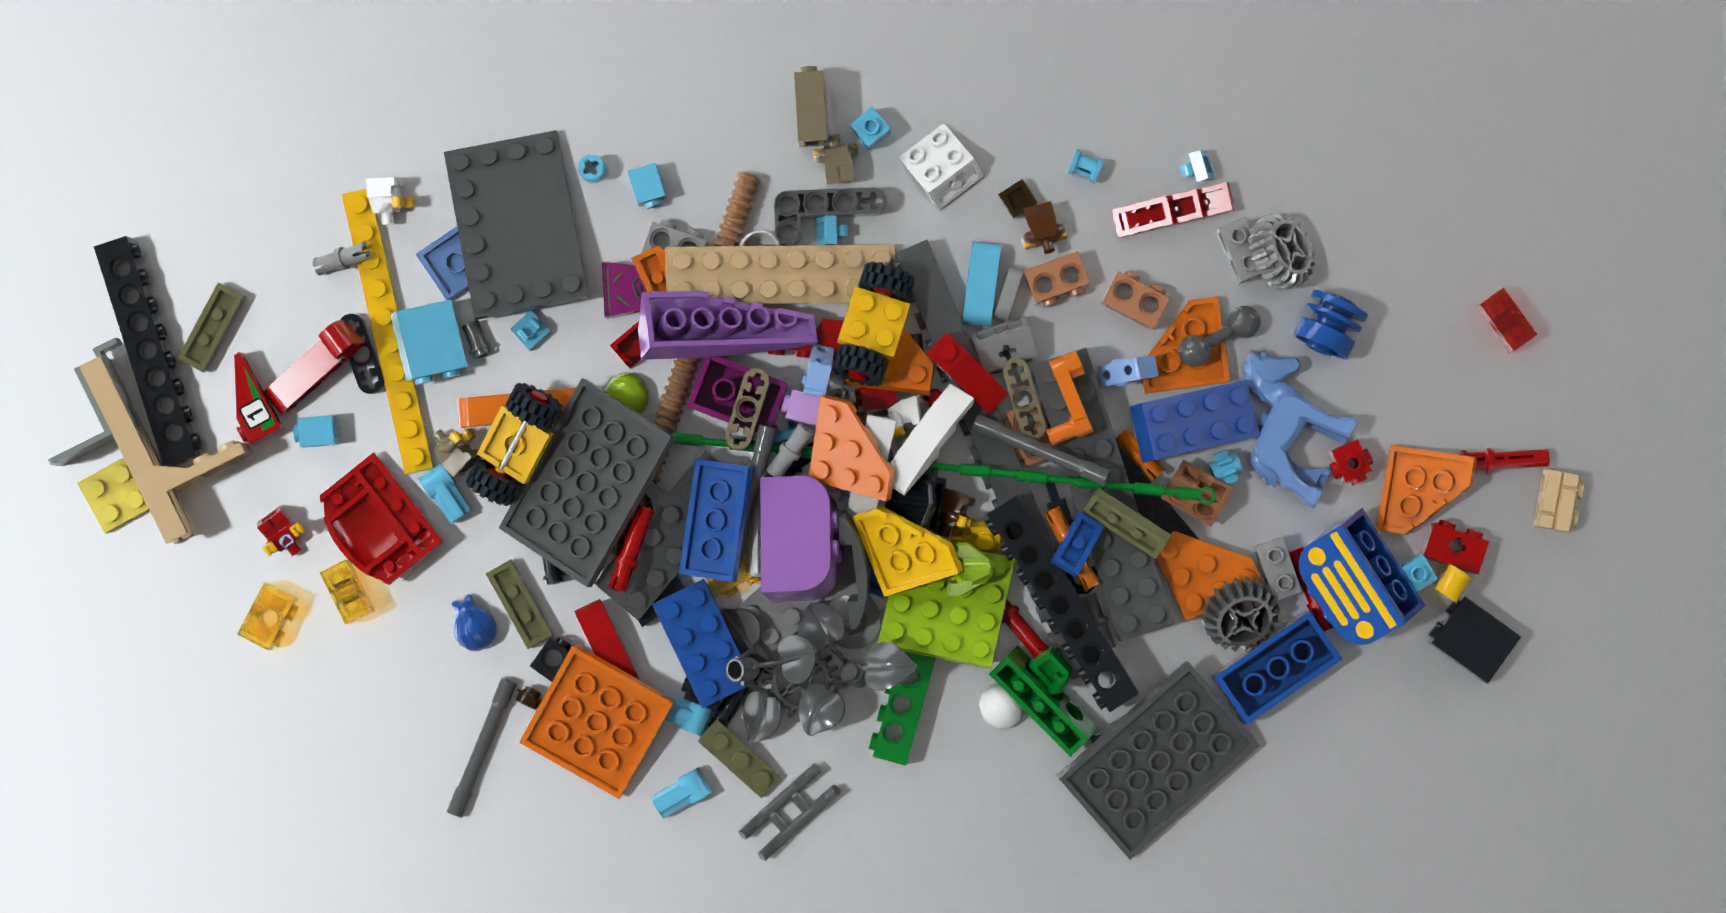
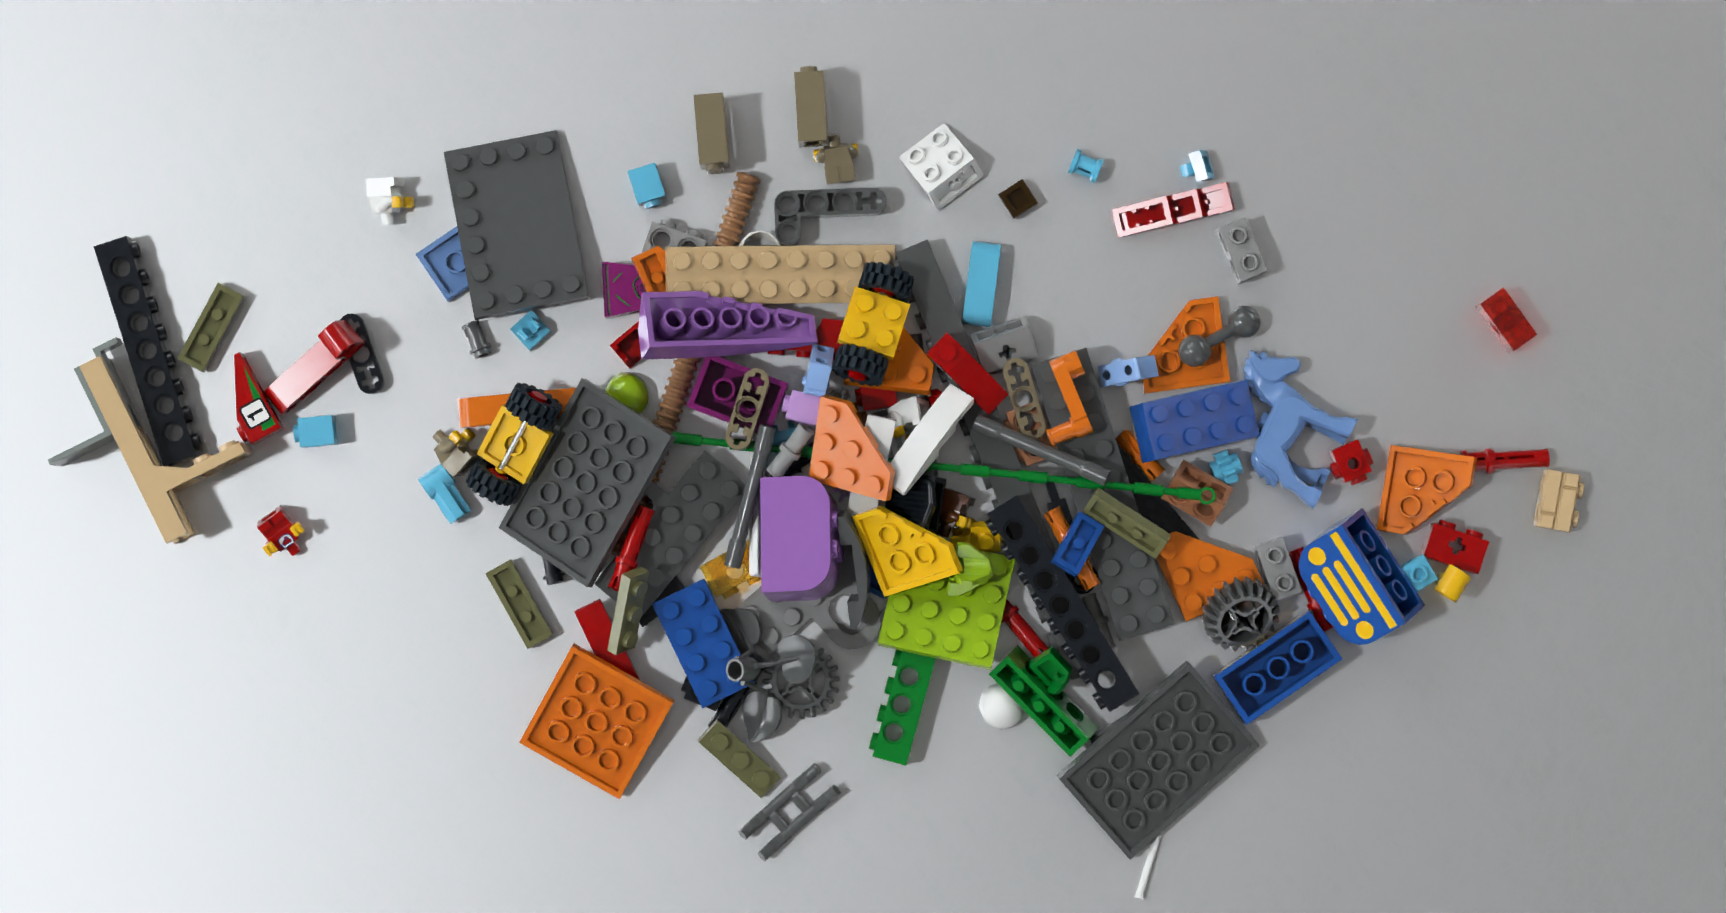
light yellow plate [77,457,149,534] -> none
clear yellow brick [237,583,299,650] -> none
light grey pin [312,242,371,276] -> none
red slope [319,452,444,585] -> none
clear yellow brick [320,560,375,624] -> none
yellow plate [341,189,434,475] -> none
medium azure brick [390,300,467,385] -> none
dark grey piece [446,678,517,818] -> none
blue piece [451,594,497,651] -> none
dark brown plate [515,686,542,710] -> none
black brick [530,637,572,682] -> none
medium azure bush [578,155,605,183] -> none
medium azure piece [651,767,713,819] -> none
medium azure piece [661,691,714,736] -> none
blue plate [679,459,753,582] -> none
dark grey plant [798,603,918,736] -> none
medium azure tile [816,215,849,245] -> none
medium azure brick [850,106,891,150] -> none
light grey beam [993,266,1024,322] -> none
reddish brown piece [1022,201,1068,254] -> none
nougat brick [1023,251,1090,307] -> none
nougat brick [1101,270,1170,330] -> none
light grey gear [1247,212,1315,290] -> none
blue wheel [1292,290,1368,360] -> none
black brick [1427,596,1521,684] -> none
none -> olive plate [607,567,649,655]
none -> dark tan window [693,92,730,174]
none -> white piece [1133,835,1161,900]

